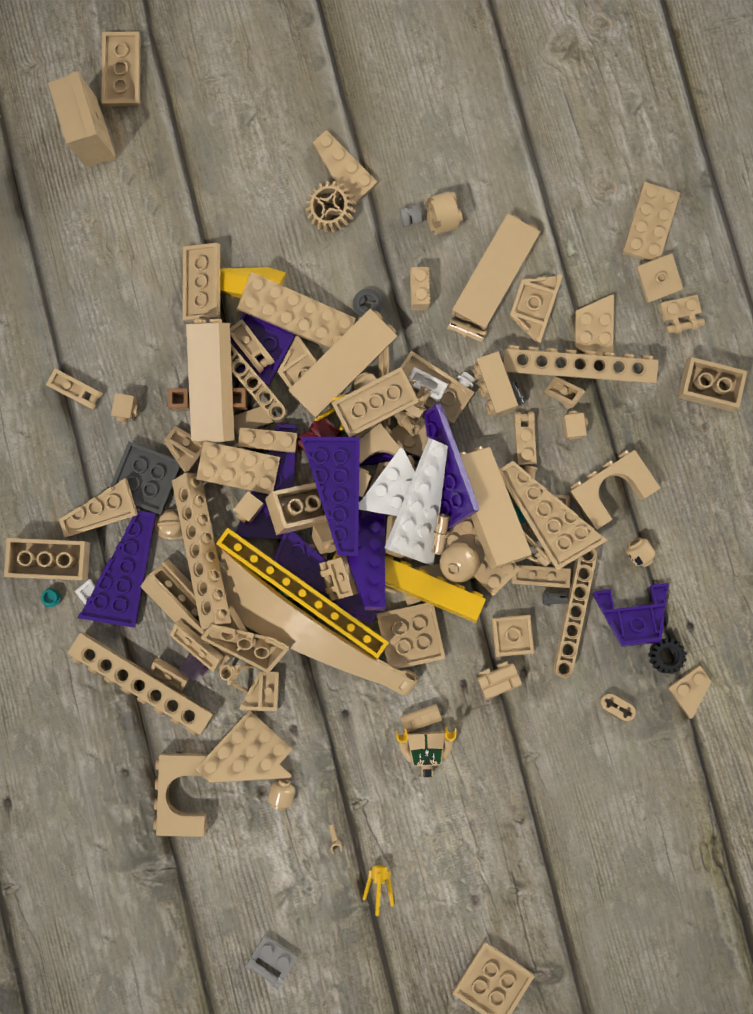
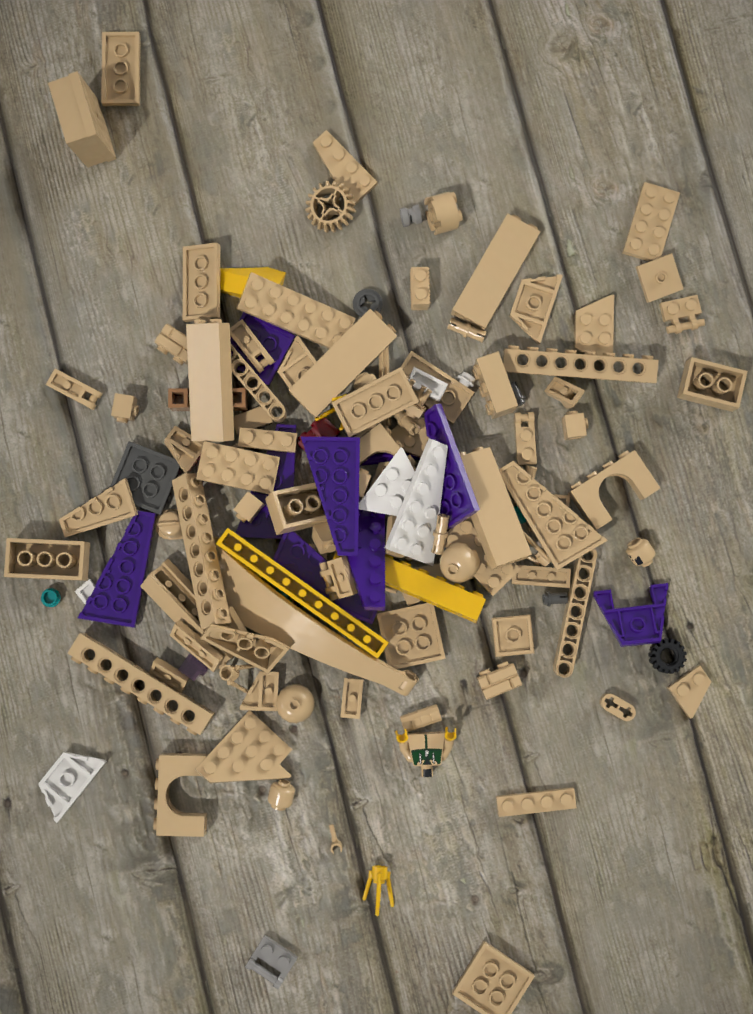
none -> white wing [38,752,107,823]
none -> tan brick [155,324,188,365]
none -> tan cylinder [276,684,315,723]
none -> tan plate [340,678,364,719]
none -> tan plate [496,787,577,817]

